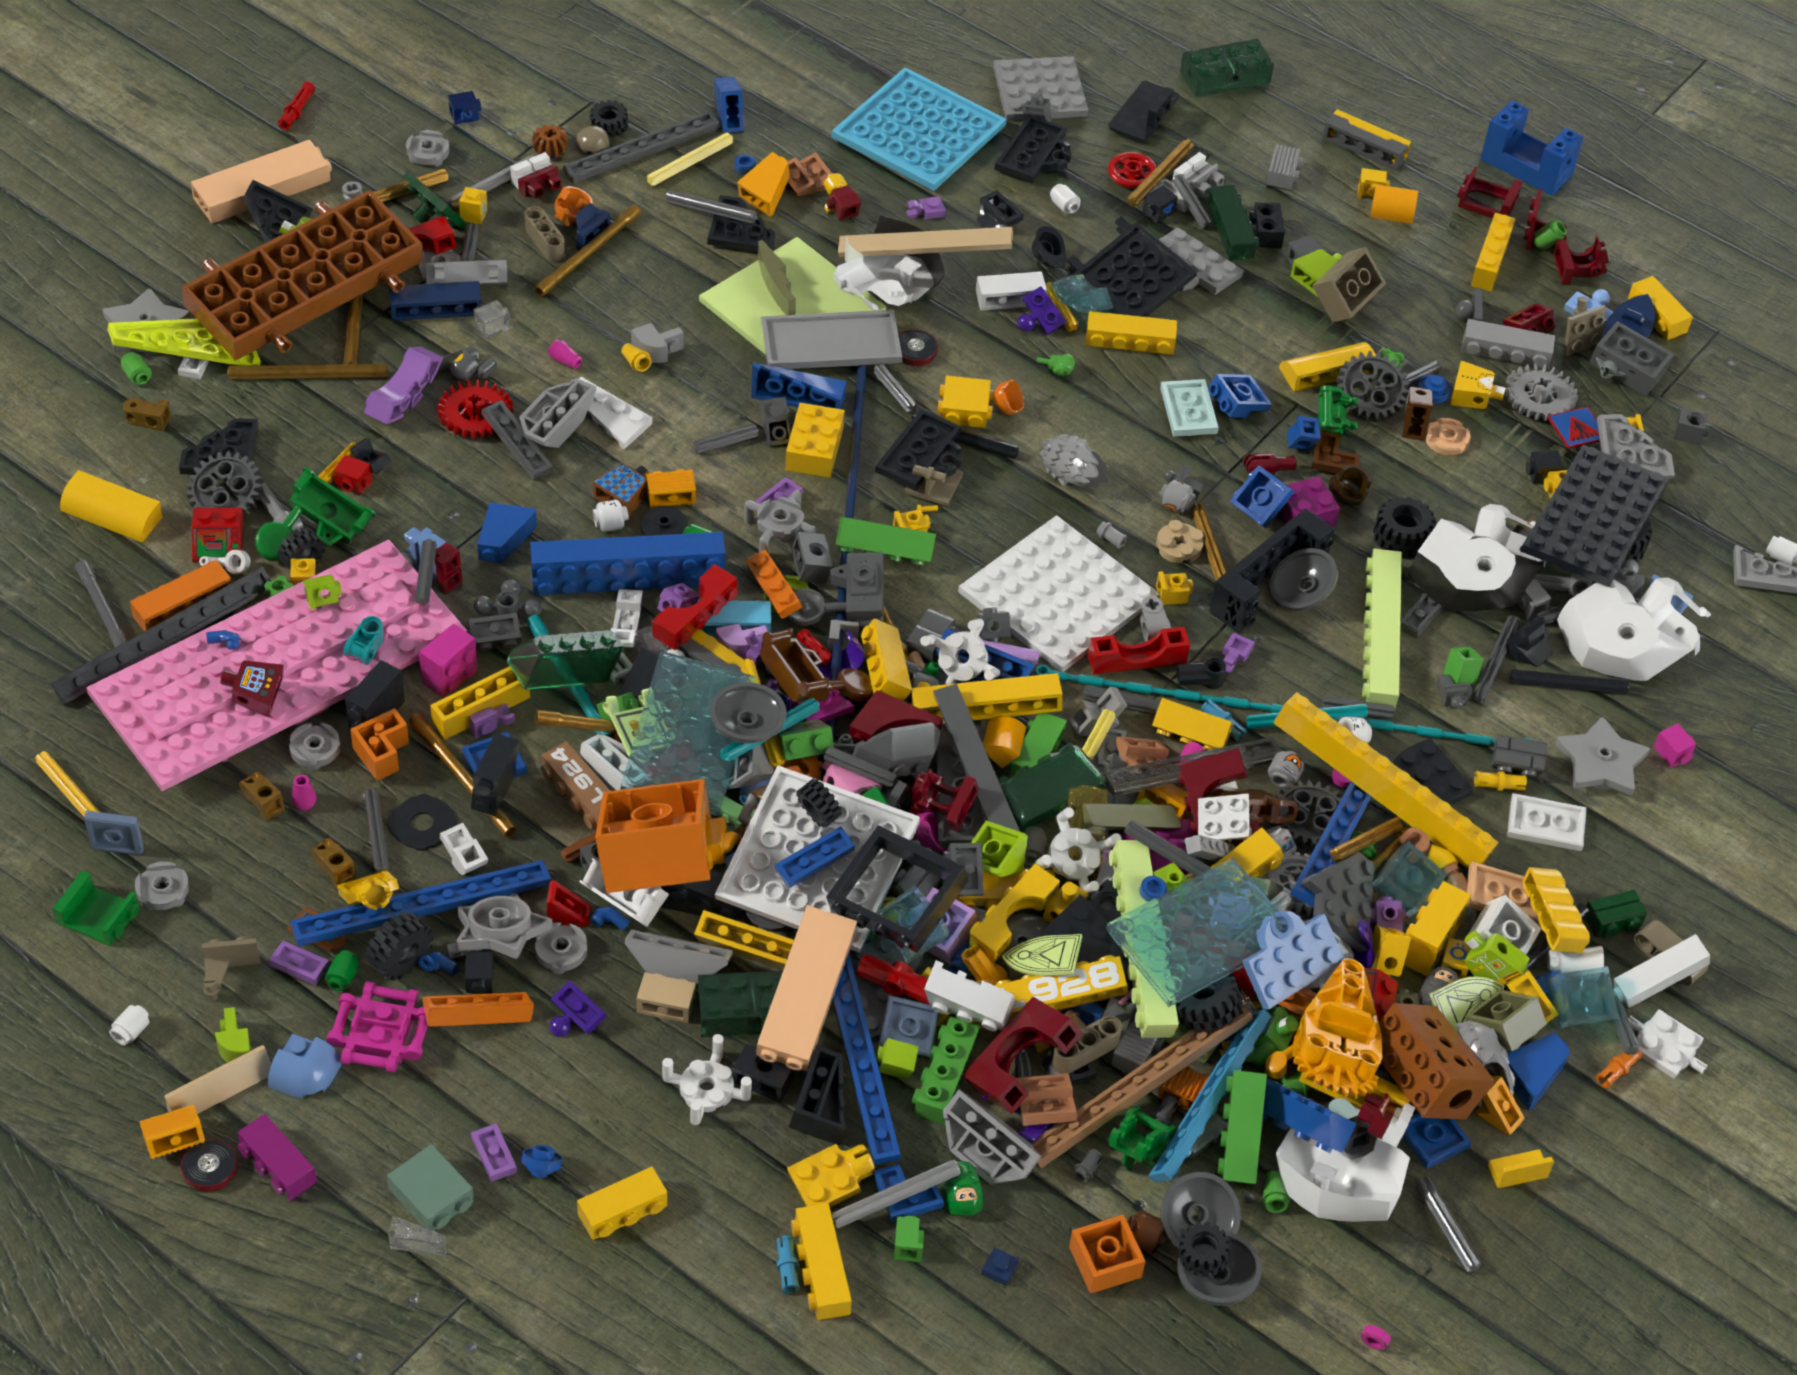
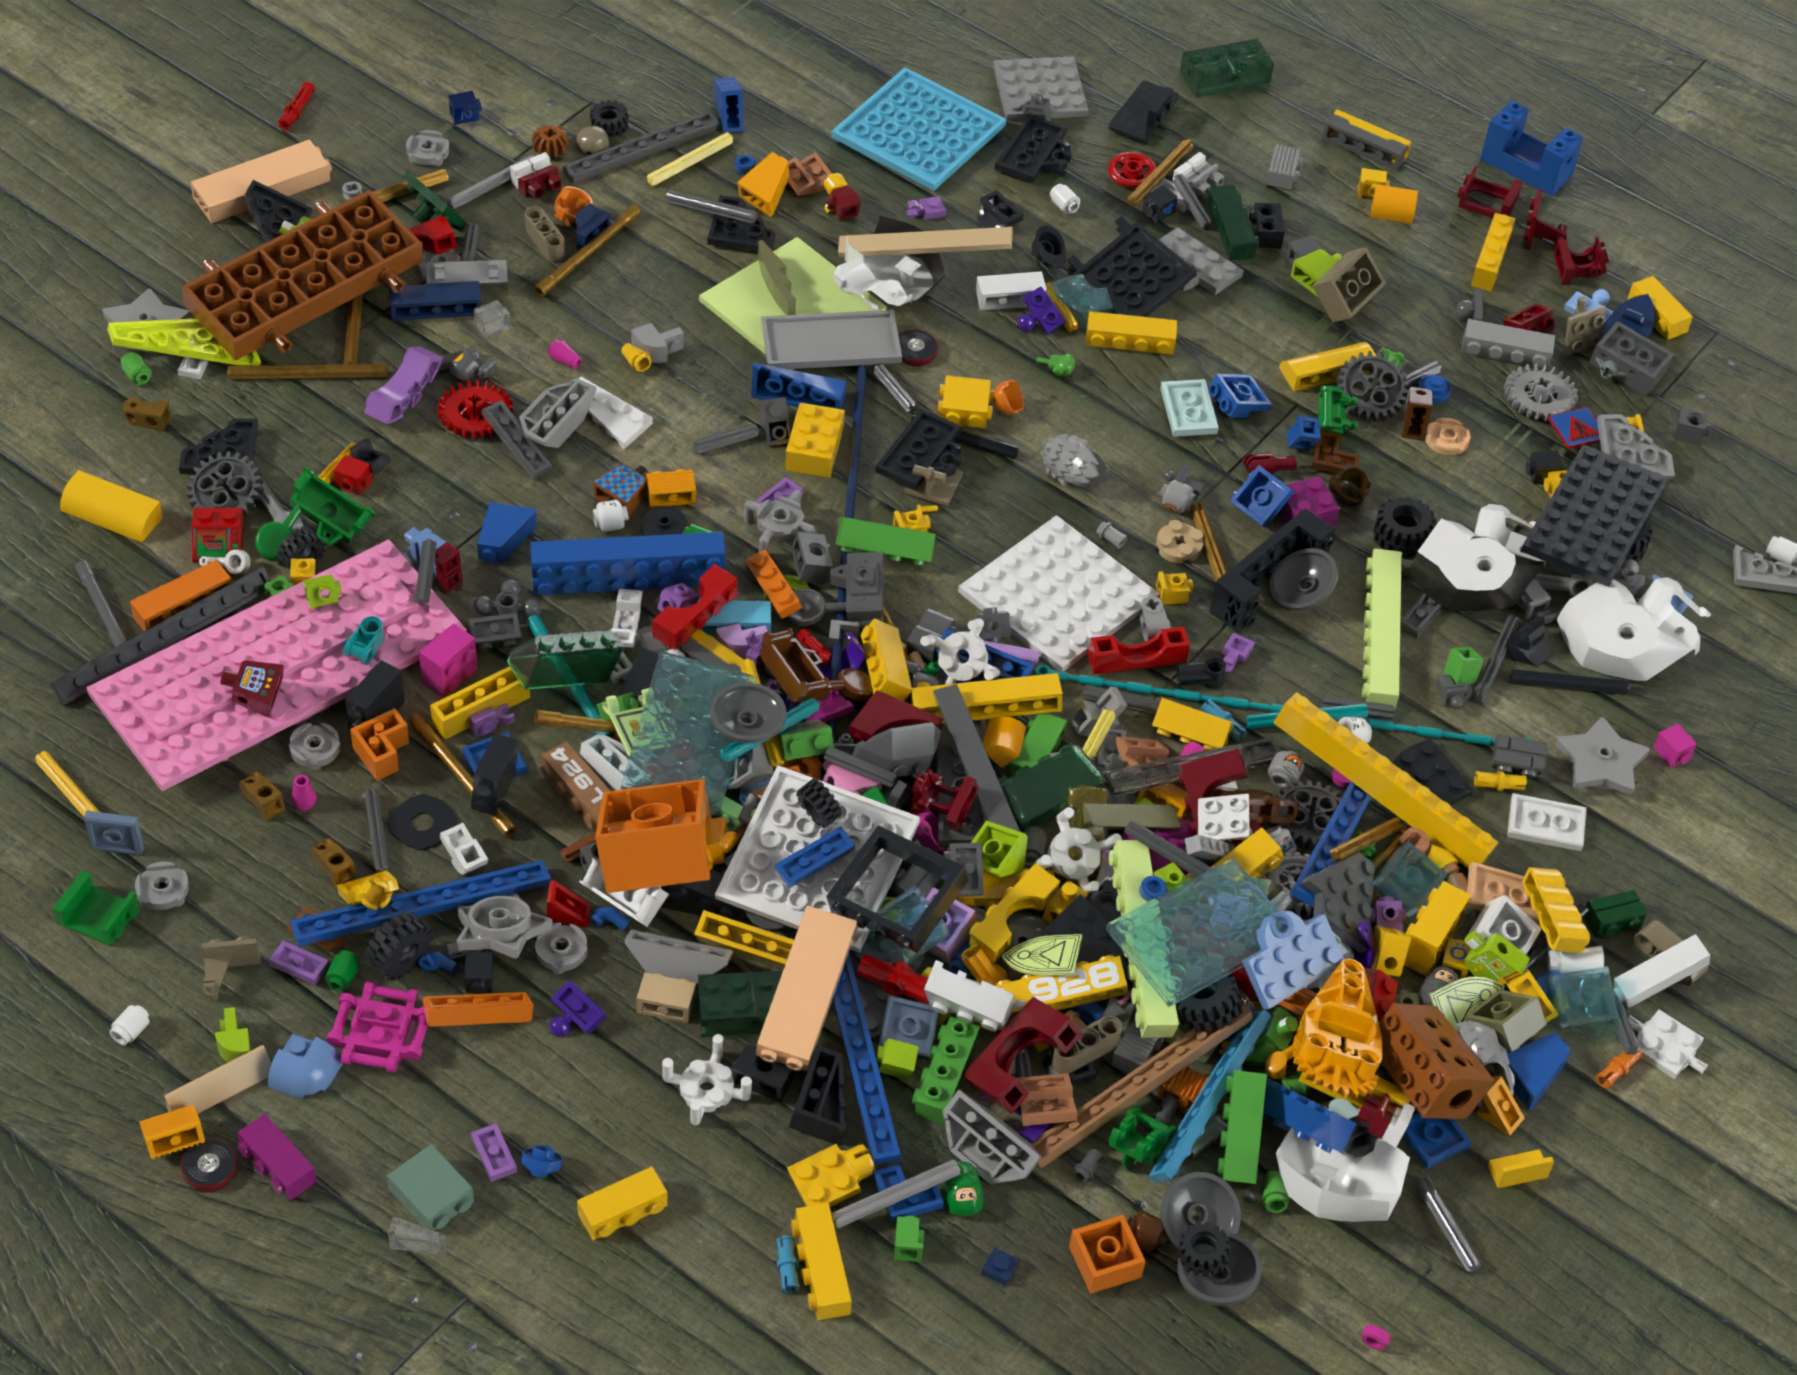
blue arm [206,630,241,650] -> none
yellow brick [459,187,488,225] -> none
yellow torso [1450,361,1505,409] -> none
bright green brick [1533,220,1567,250] -> none

